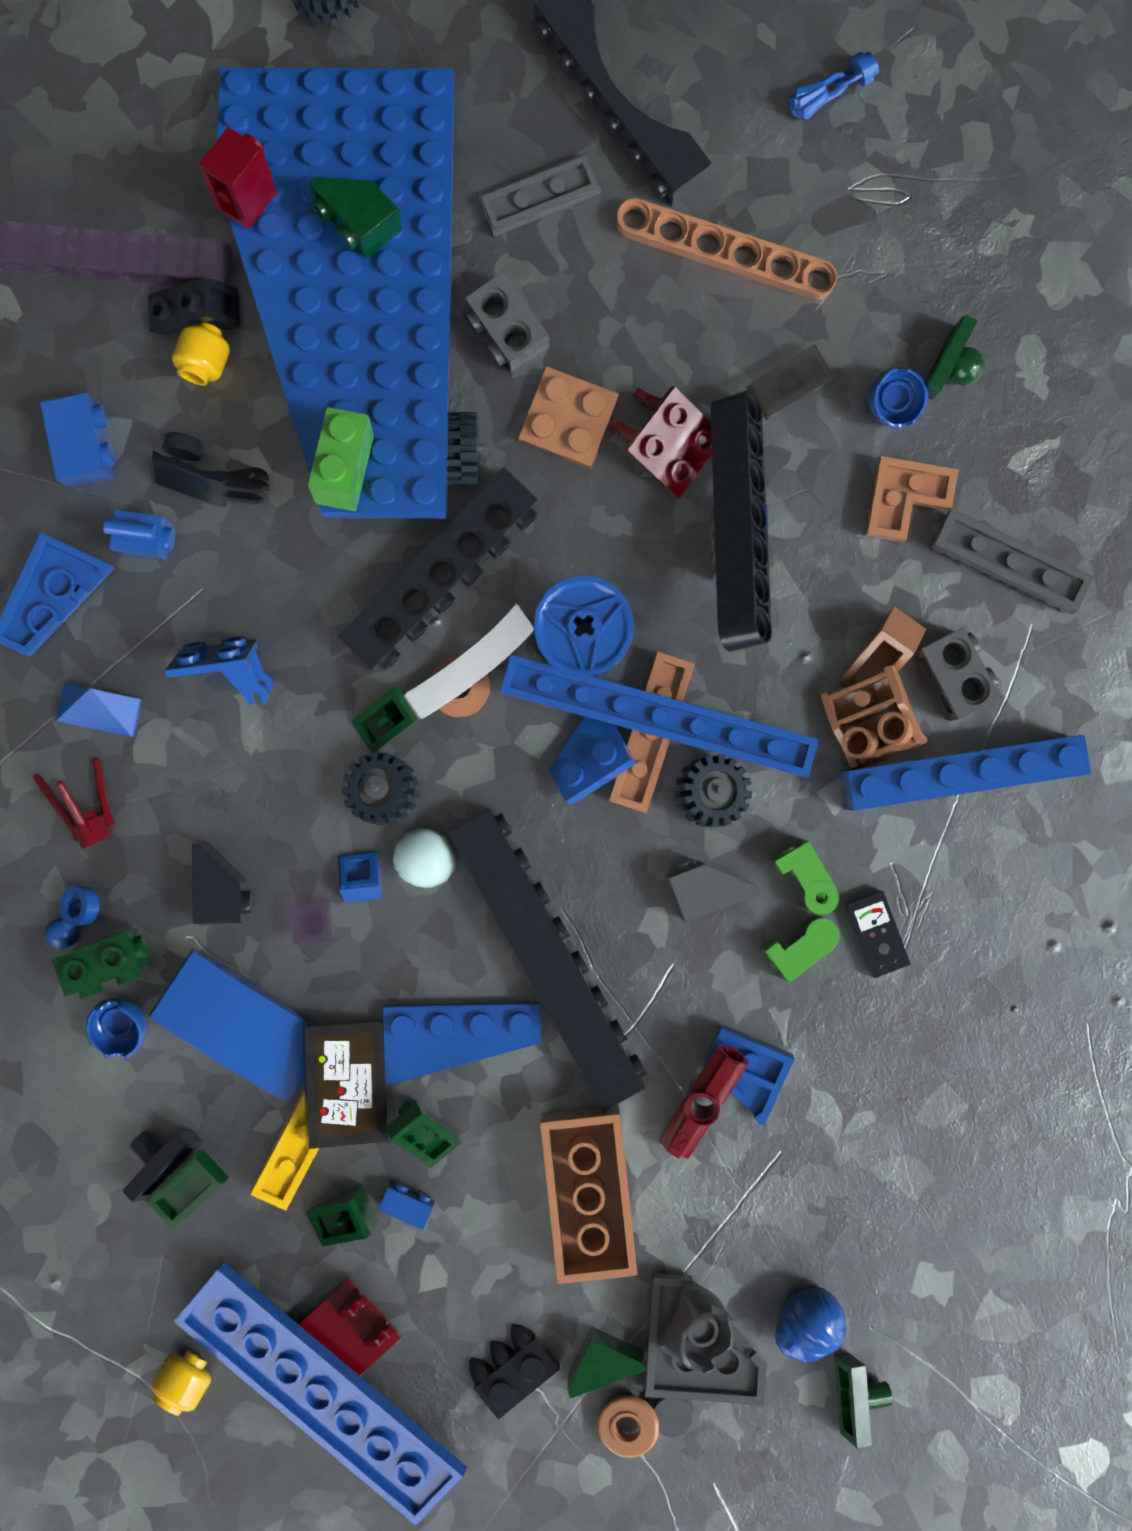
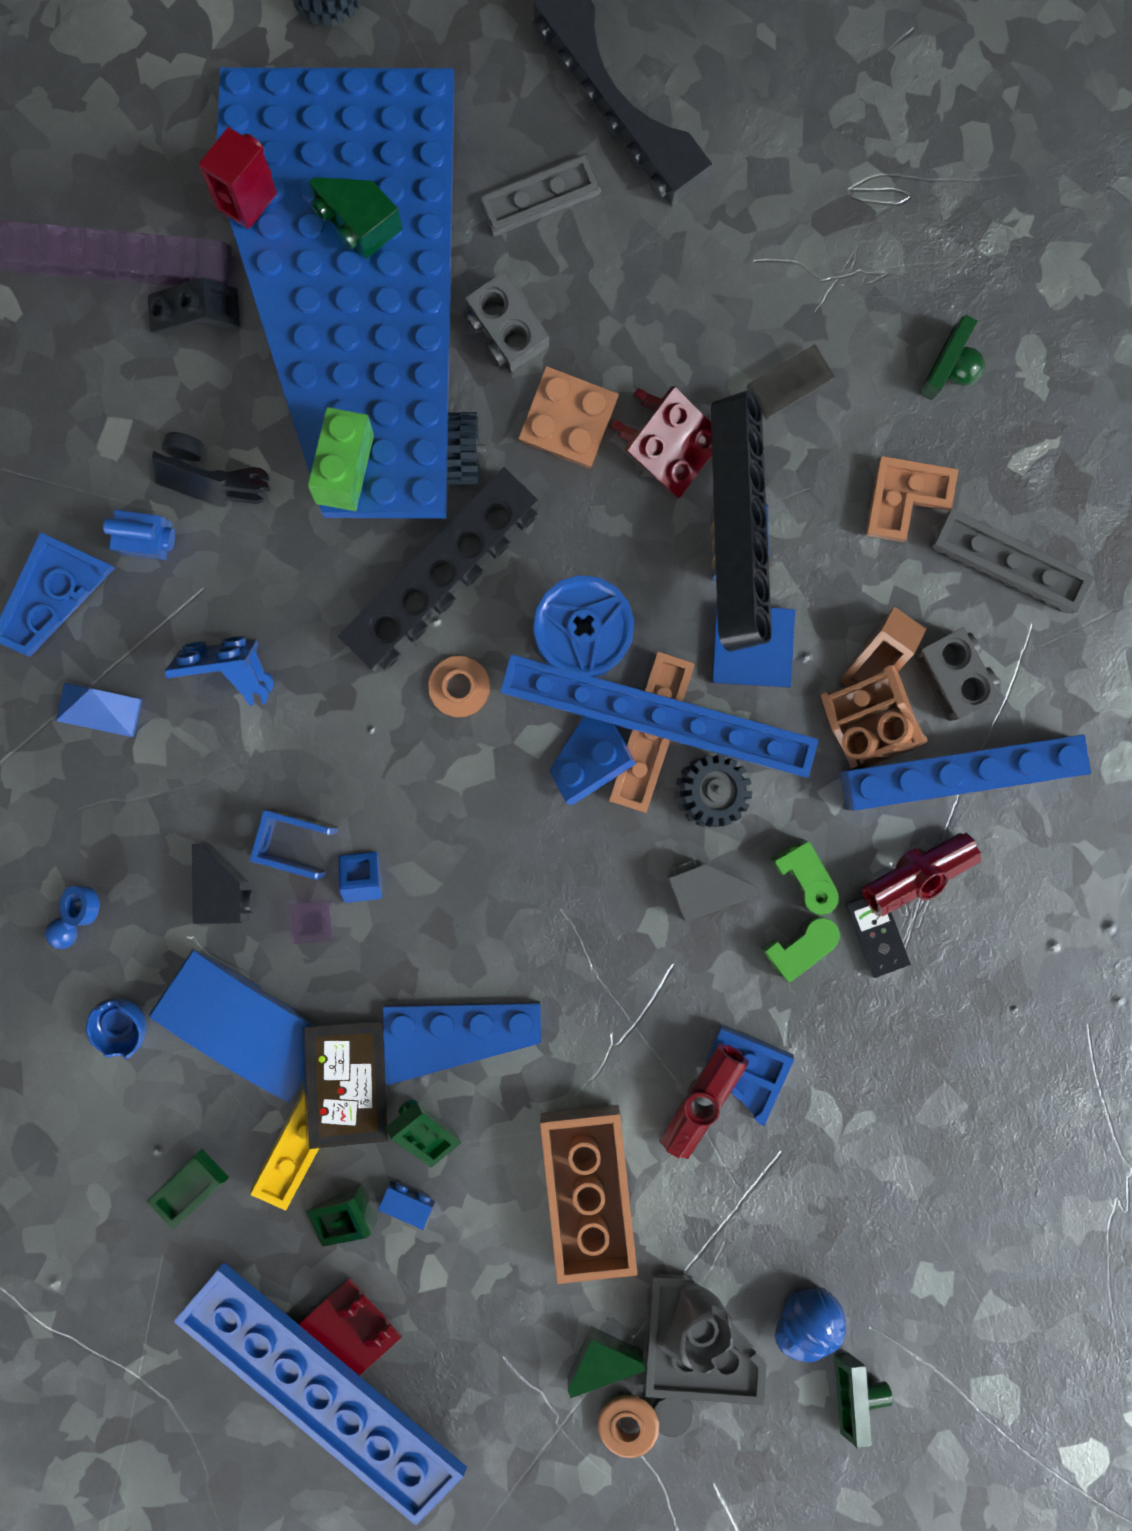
dark red plant [33,758,115,849] -> none
blue brick [40,393,116,488] -> none
dark green brick [51,928,151,999] -> none
black tile [122,1130,203,1202] -> none
yellow head [151,1349,211,1416] -> none
yellow head [172,323,230,386] -> none
black wheel [342,752,419,826] -> none
dark green slope [352,686,424,752] -> none
light aqua hair [392,828,457,888] -> none
white sticker [406,604,533,718] -> none
black brick [448,809,647,1112] -> none
black plate [469,1324,560,1420] -> none
nougat beam [616,198,838,300] -> none
blue piece [788,51,879,120] -> none
blue hair [868,367,929,428] -> none
none -> blue piece [250,809,338,880]
none -> blue tile [712,606,796,688]
none -> dark red piece [862,832,981,917]

